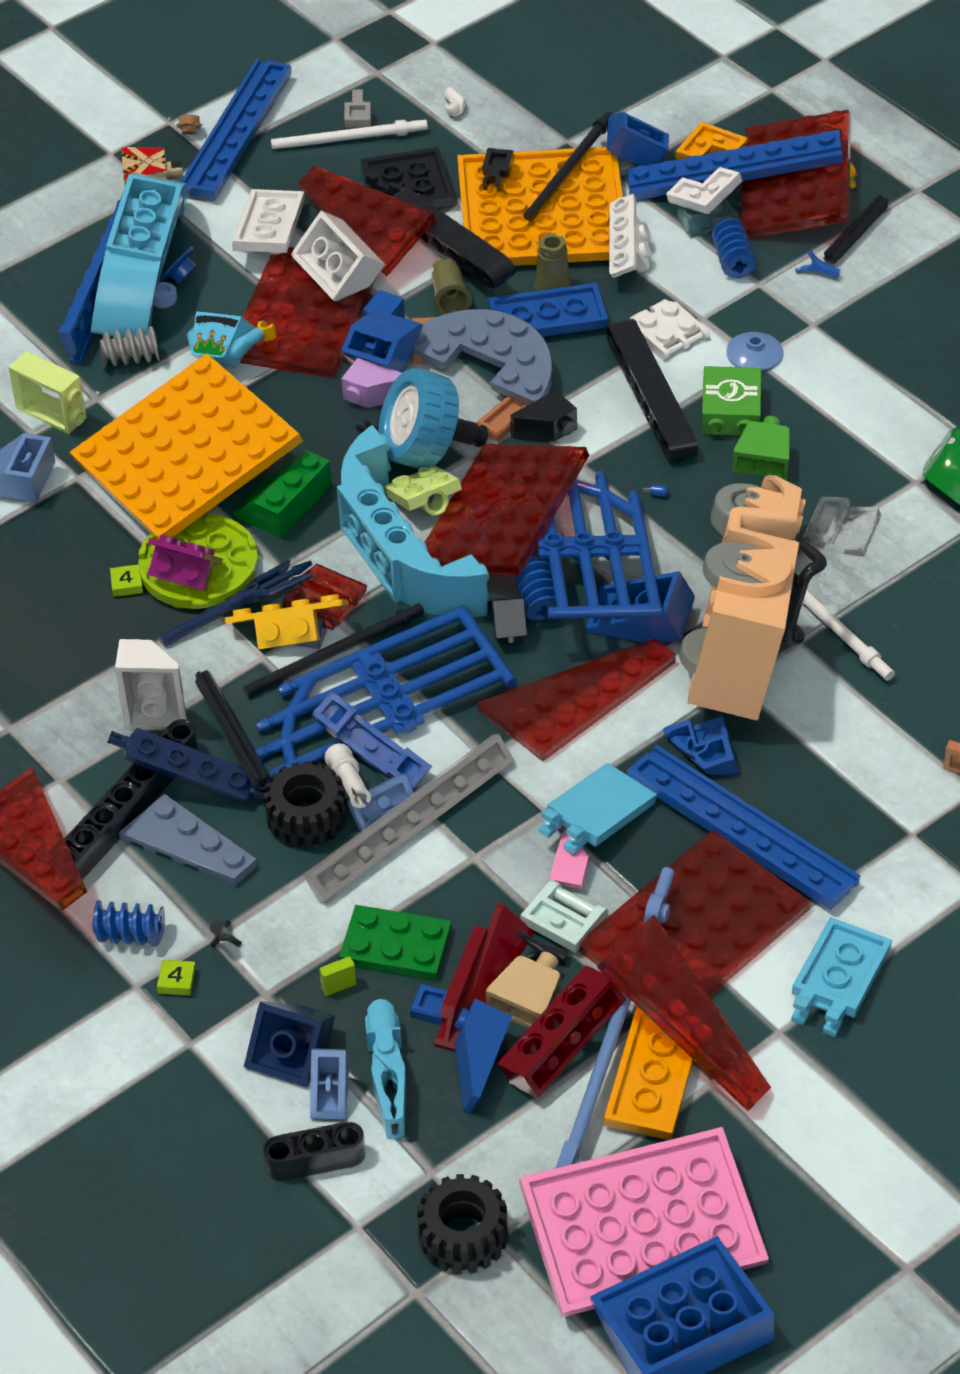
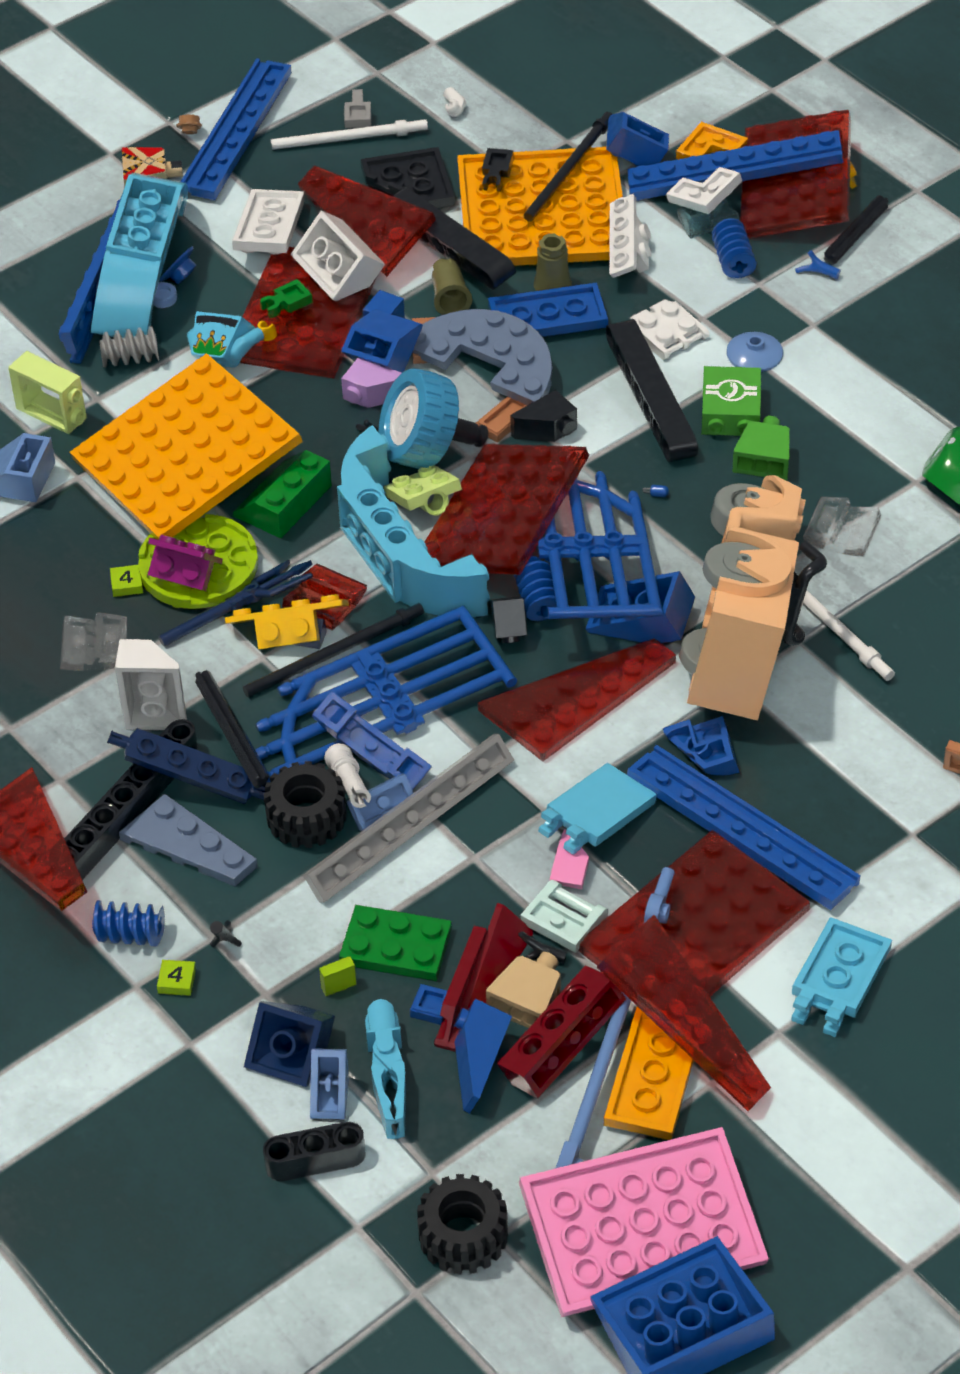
none -> clear slope [60,612,127,671]
none -> green plate [260,279,313,318]

